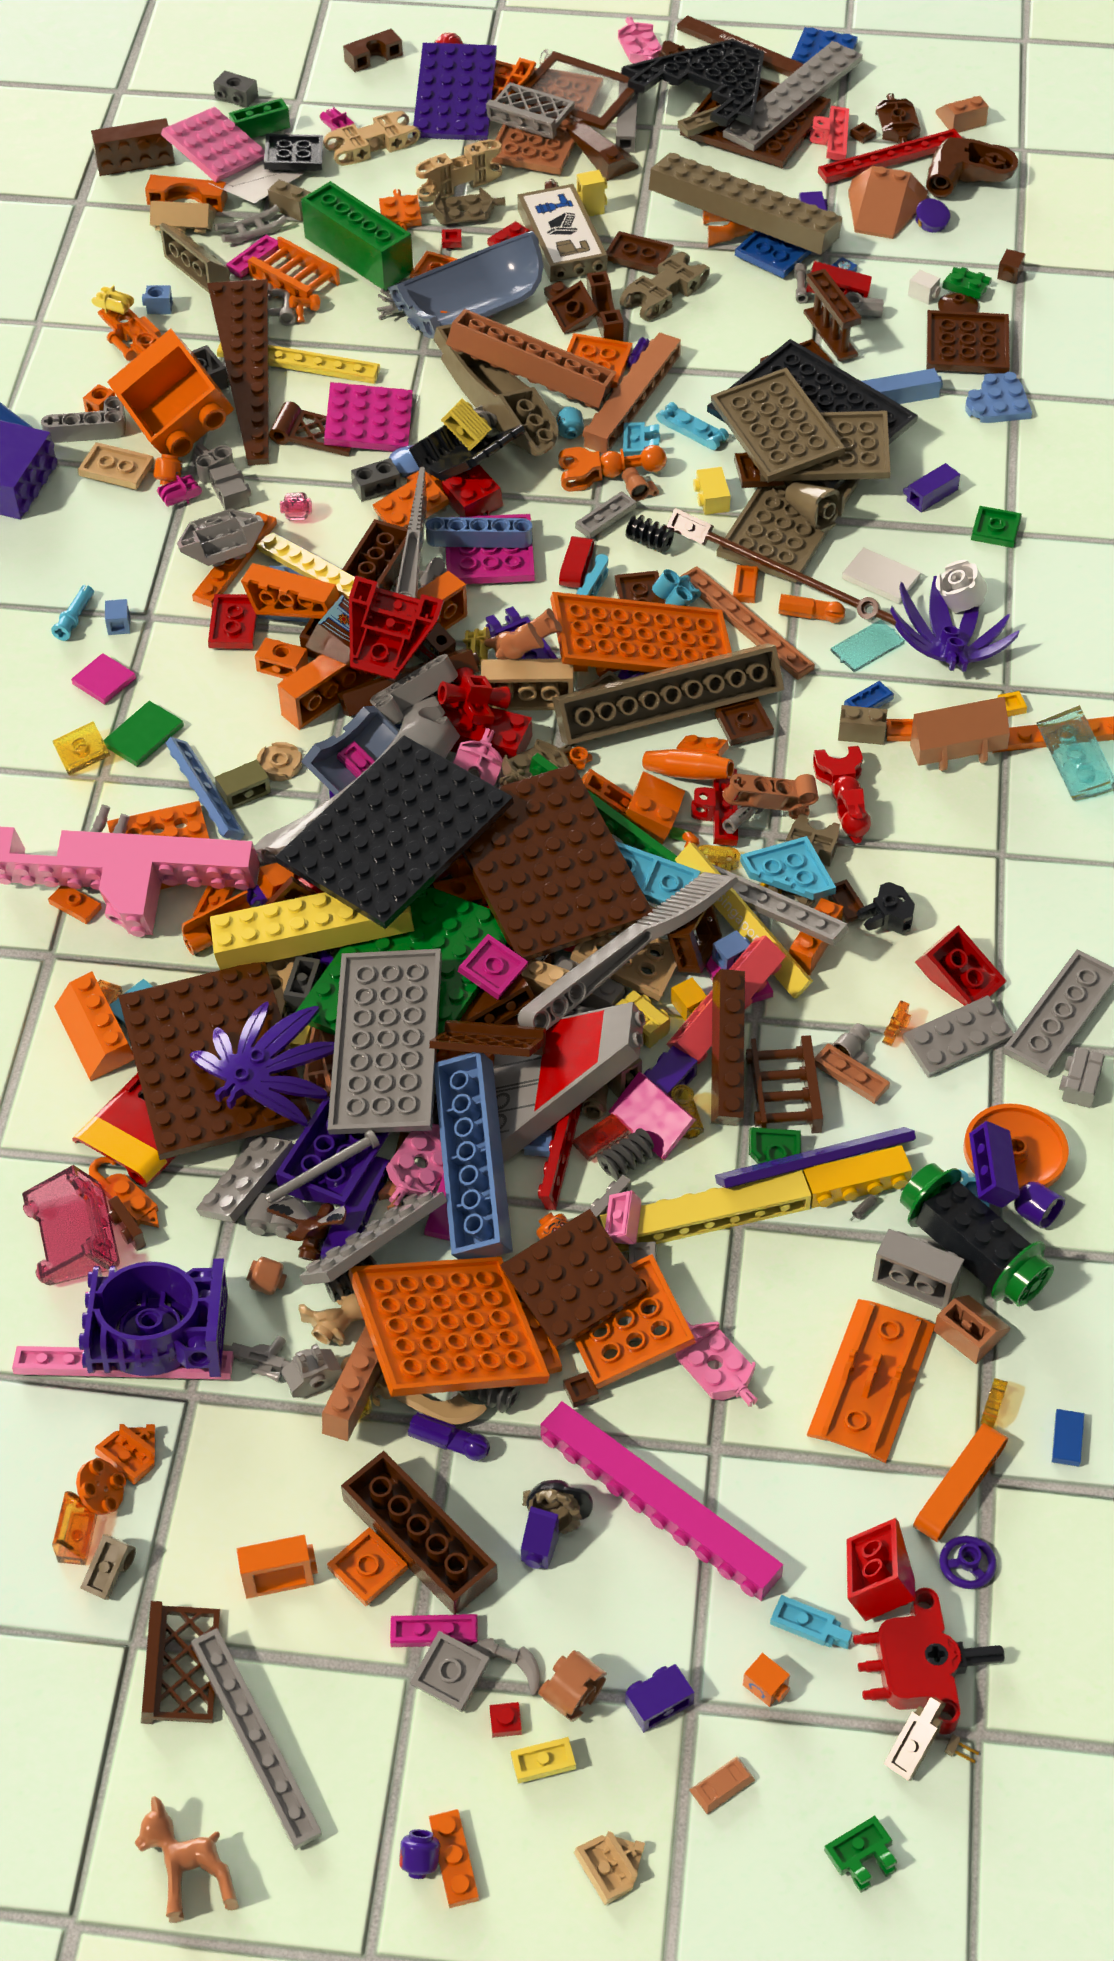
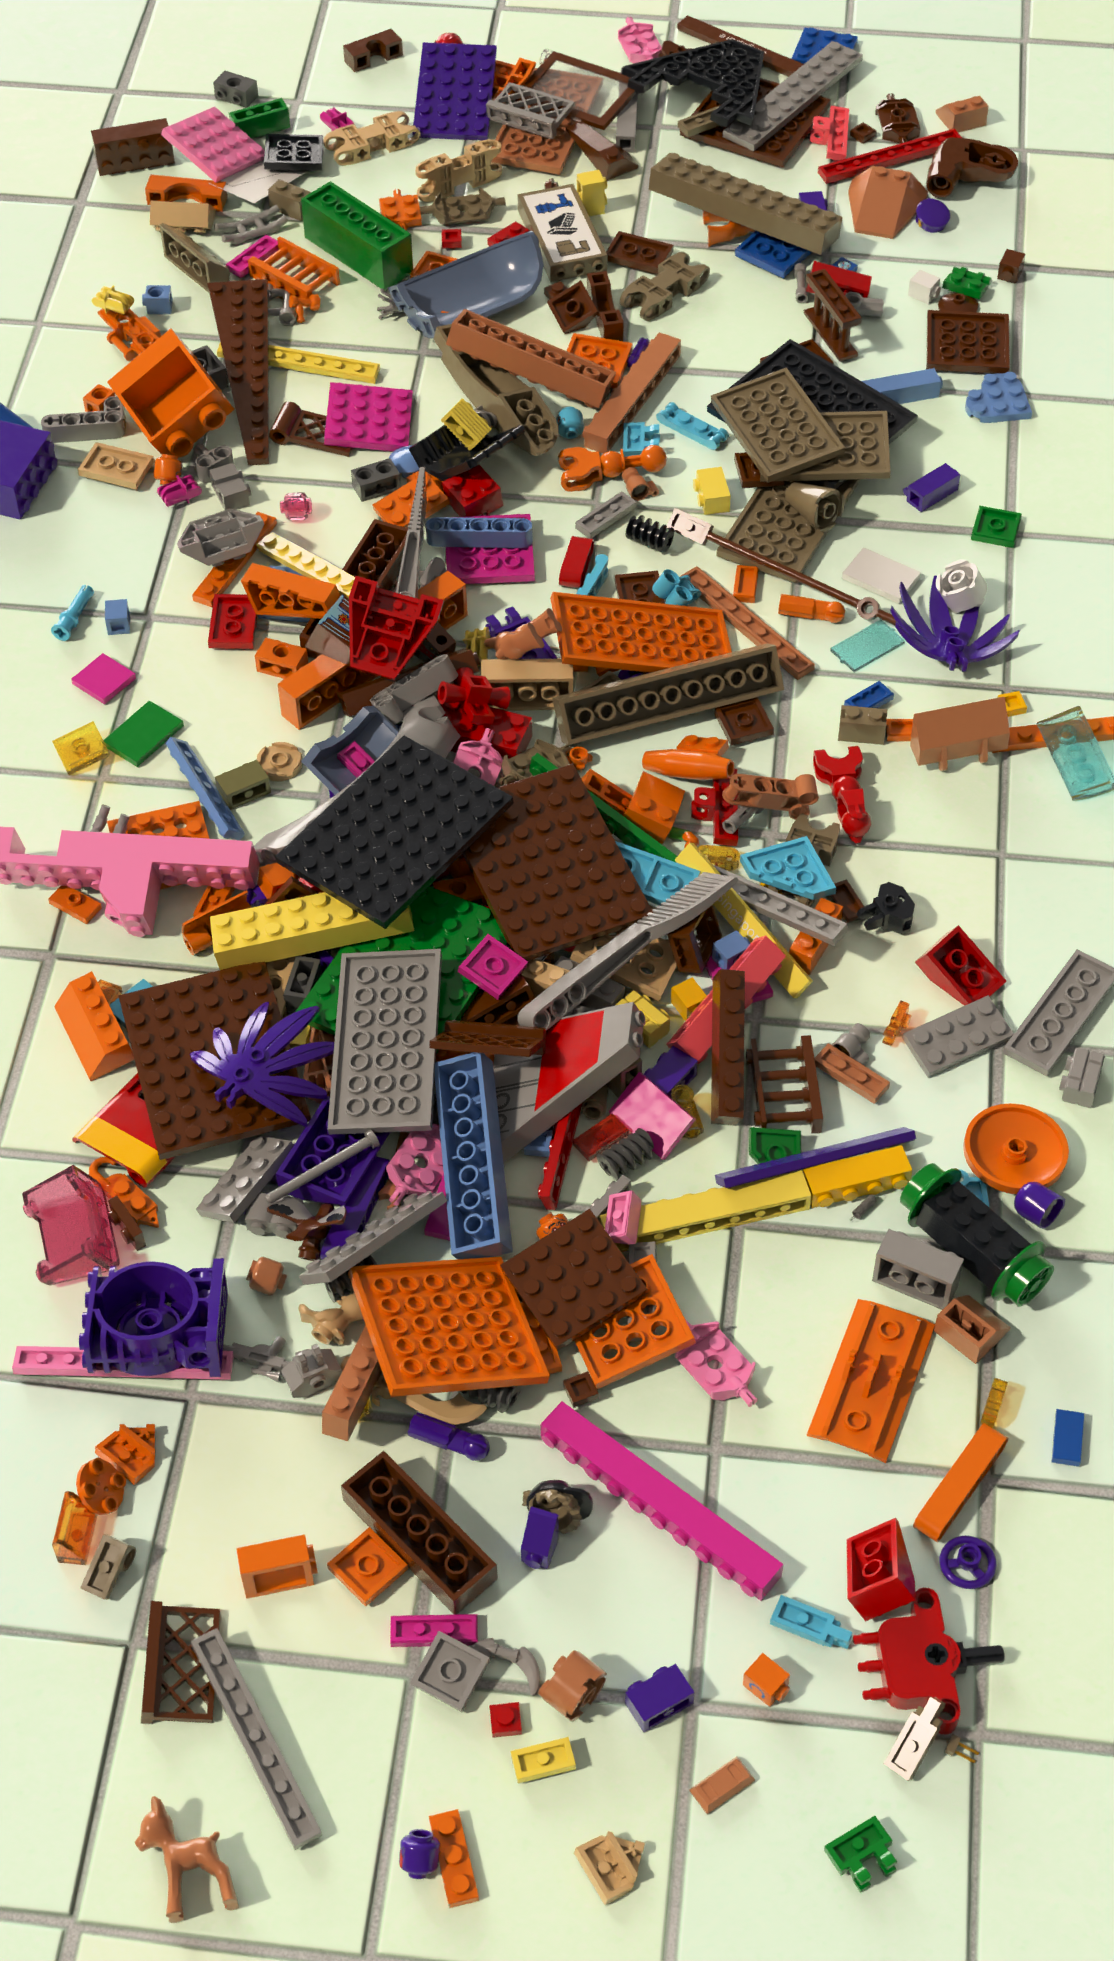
dark purple brick [969,1121,1020,1208] -> none

